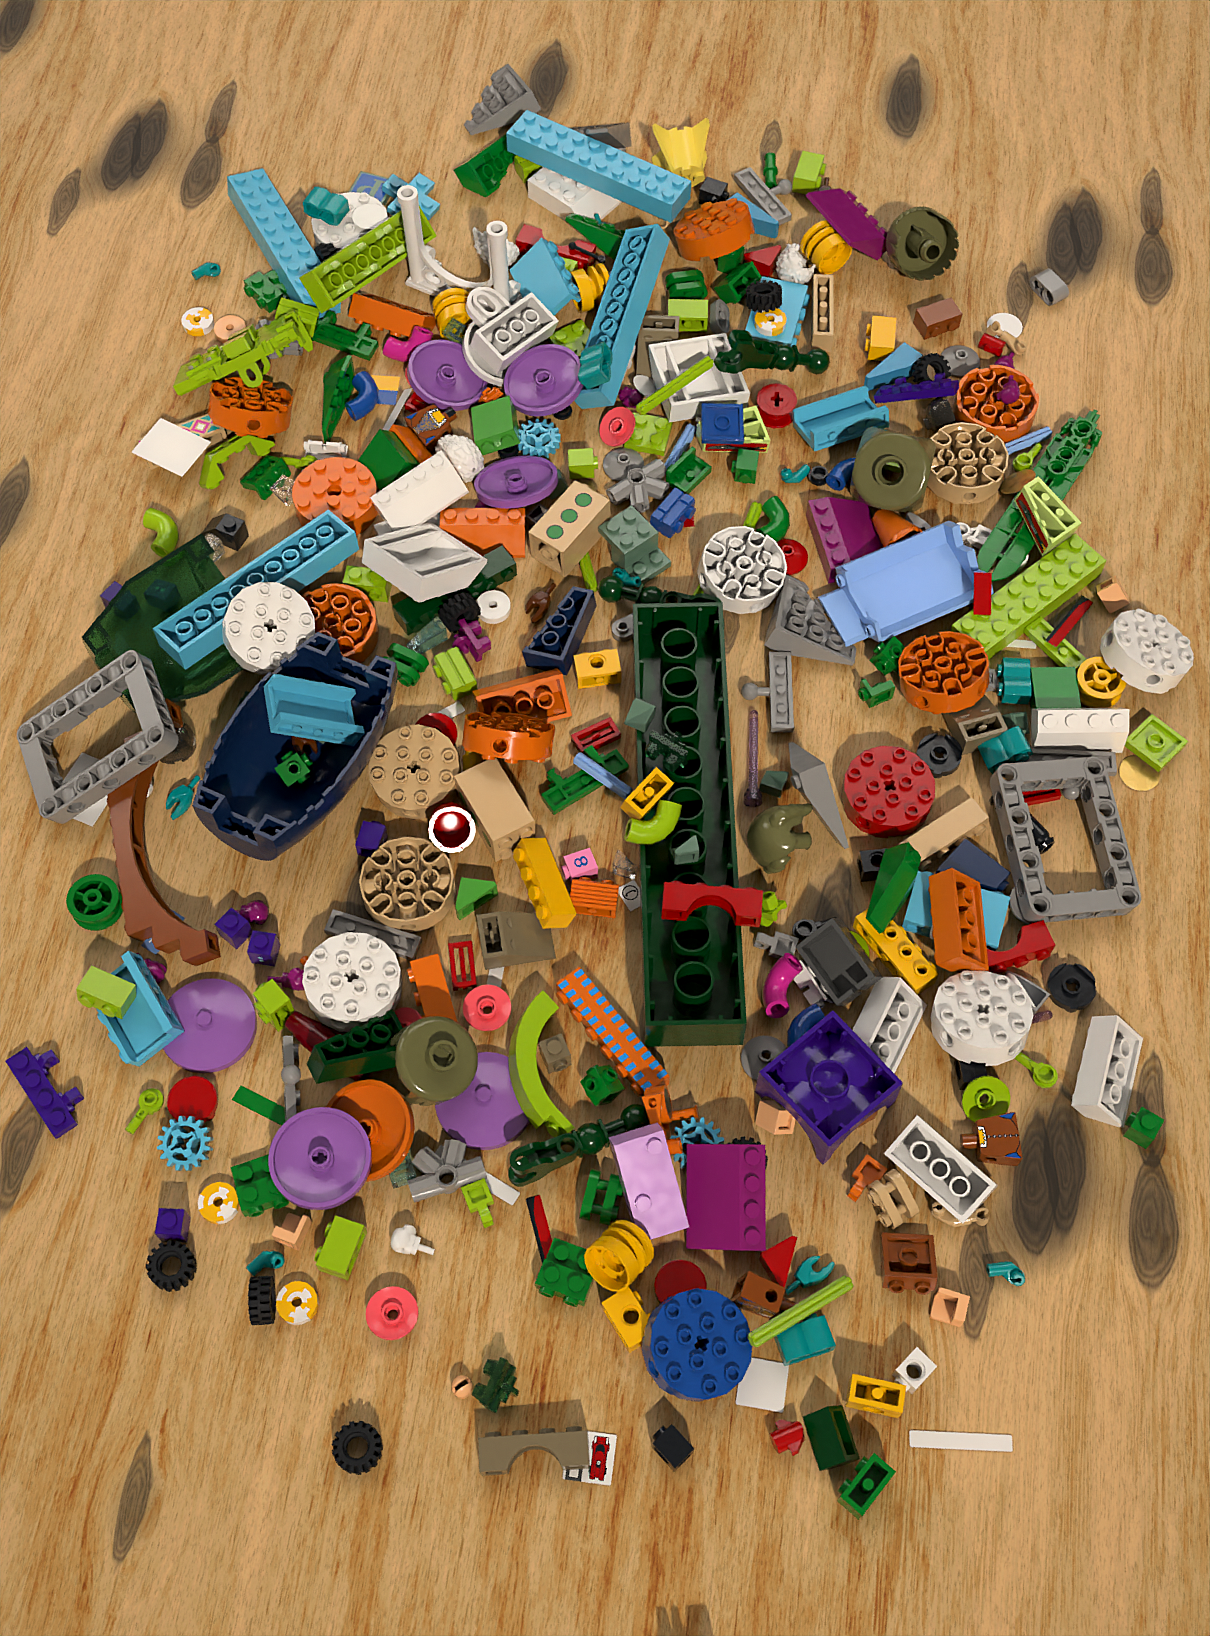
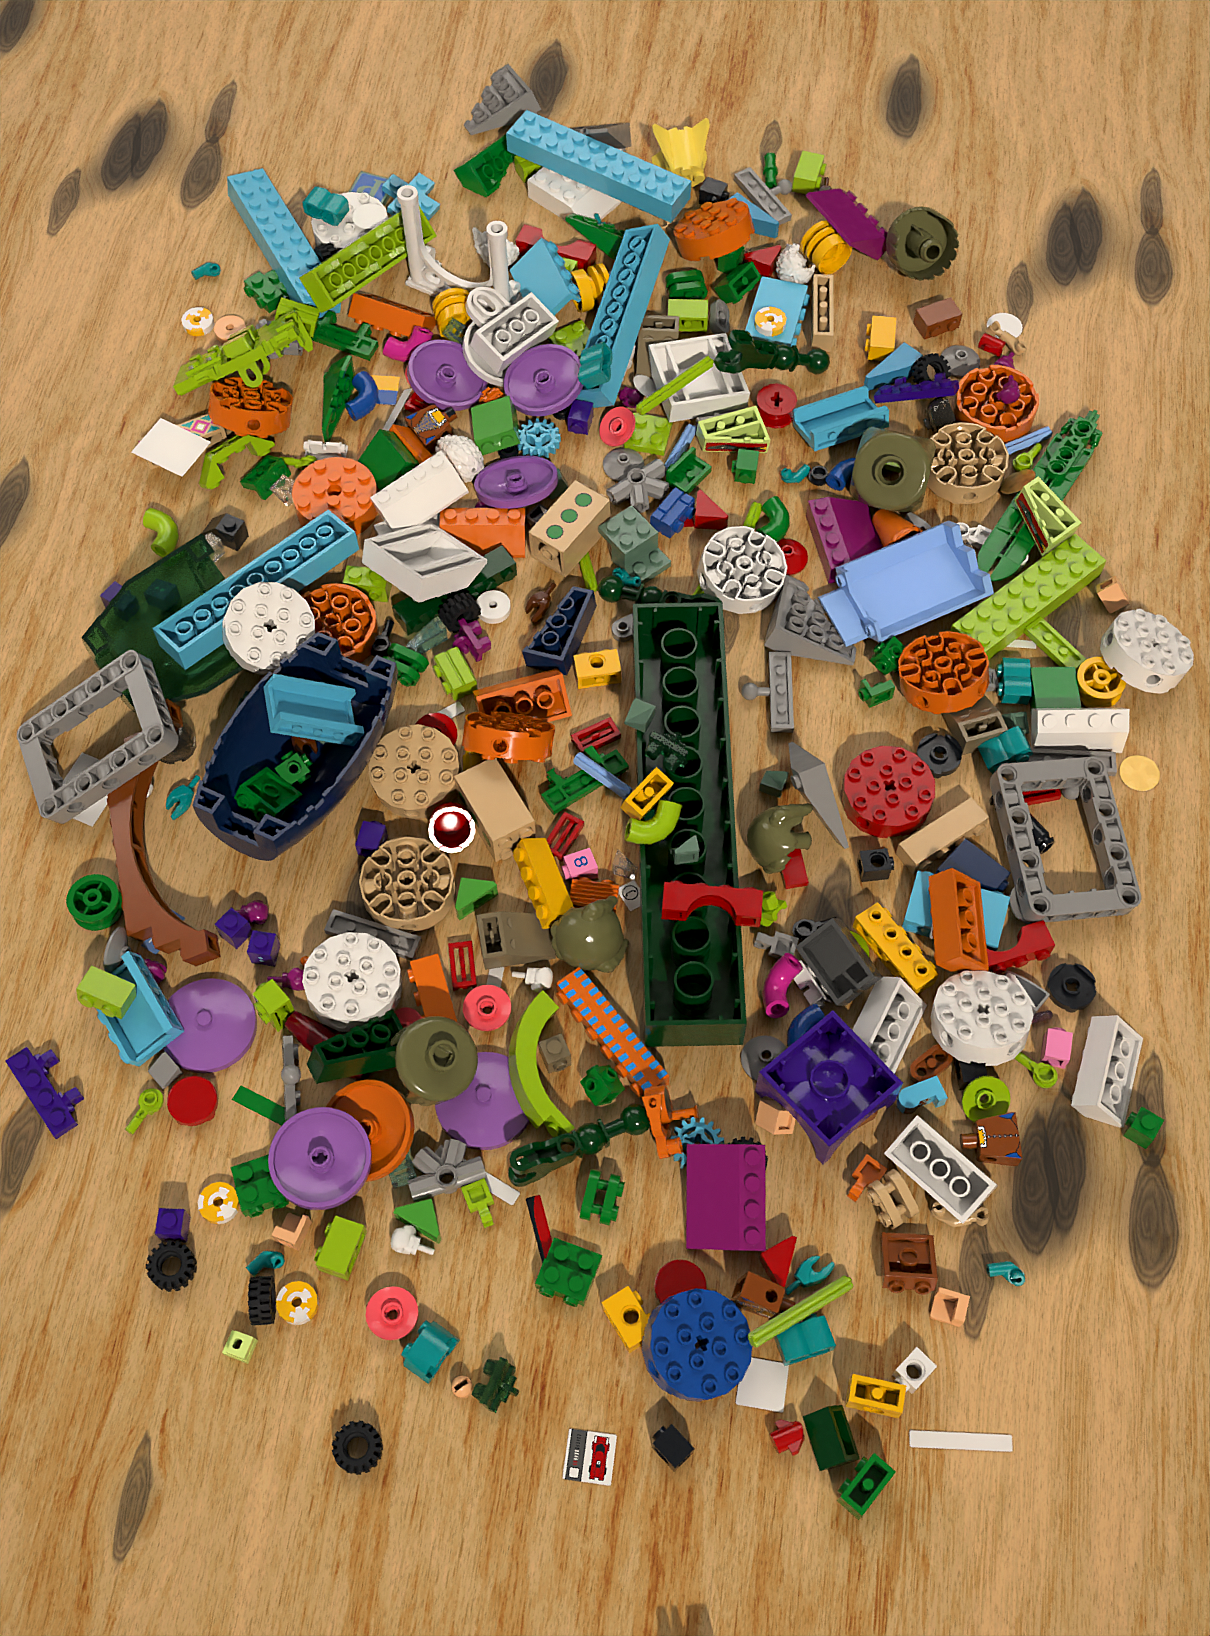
medium azure gear [157,1116,214,1171] -> none
dark tan arch [478,1426,590,1476] -> none
black hinge [568,242,606,264] -> none
lime brick [568,448,598,479] -> none
yellow wheel [584,1220,654,1292] -> none
lavender brick [609,1123,689,1240] -> none
blue tile [701,403,744,445] -> none
piece [744,710,762,807] -> none
black tyre [746,280,782,313] -> none
green wedge [866,842,921,933] -> none
red sticker [973,572,992,615] -> none
light grey beam [1030,269,1069,306] -> none
red sticker [1046,596,1093,647] -> none
lime plate [1124,714,1188,772] -> none
none -> light grey dish [103,927,131,974]
none -> light grey slope [148,1052,183,1089]
none -> yellowish green piece [222,1330,258,1364]
none -> green plate [234,767,302,822]
none -> black plate [371,620,394,657]
none -> bright green slope [393,1198,442,1244]
none -> teal cylinder [401,1320,460,1384]
none -> white piece [512,967,553,993]
none -> red tile [547,812,585,861]
none -> olive piece [551,896,629,973]
none -> dark purple brick [567,399,594,435]
none -> red slope [695,489,728,530]
none -> red tile [781,849,809,889]
none -> medium azure leg [896,1076,948,1114]
none -> dark orange plate [909,1044,953,1083]
none -> bright pink brick [1040,1027,1073,1069]

